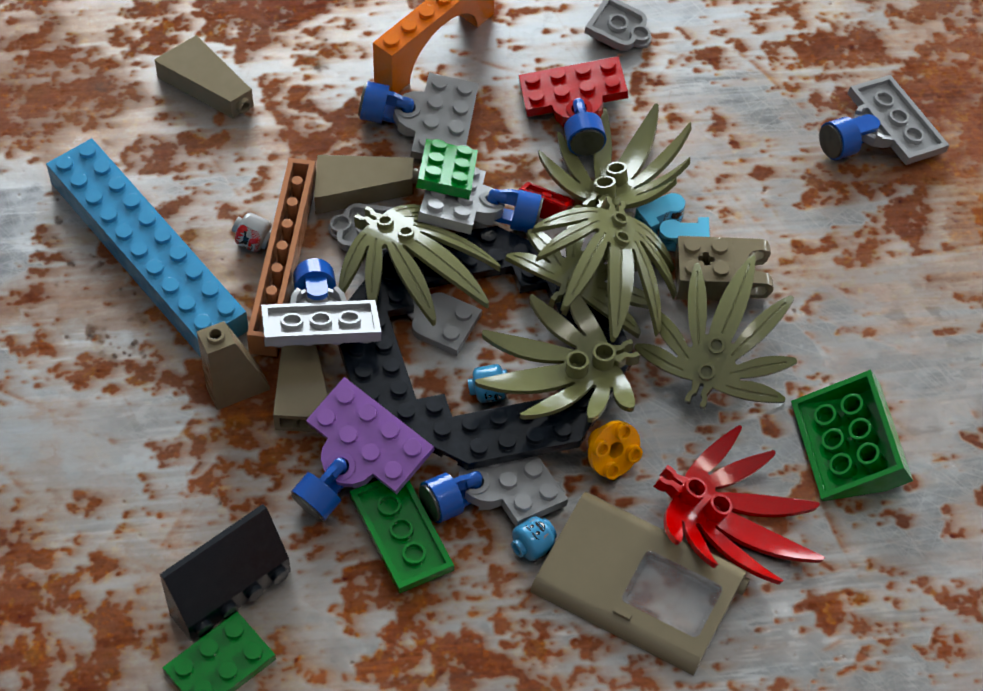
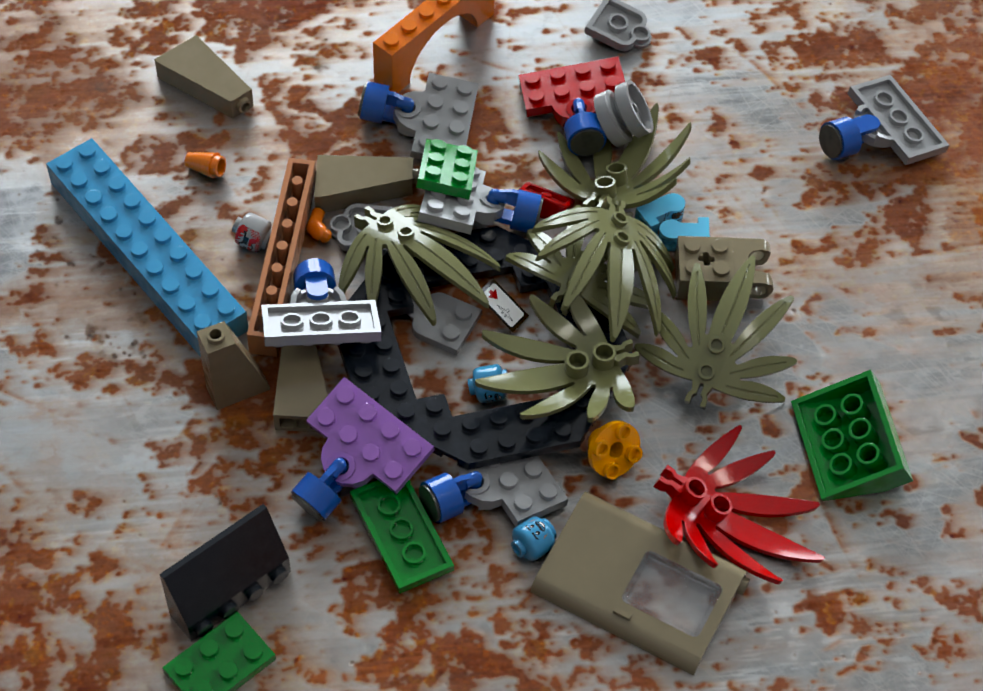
none -> orange cone [185,152,226,179]
none -> orange arm [306,208,332,243]
none -> white sticker [482,278,529,332]
none -> light grey wheel [594,80,654,147]

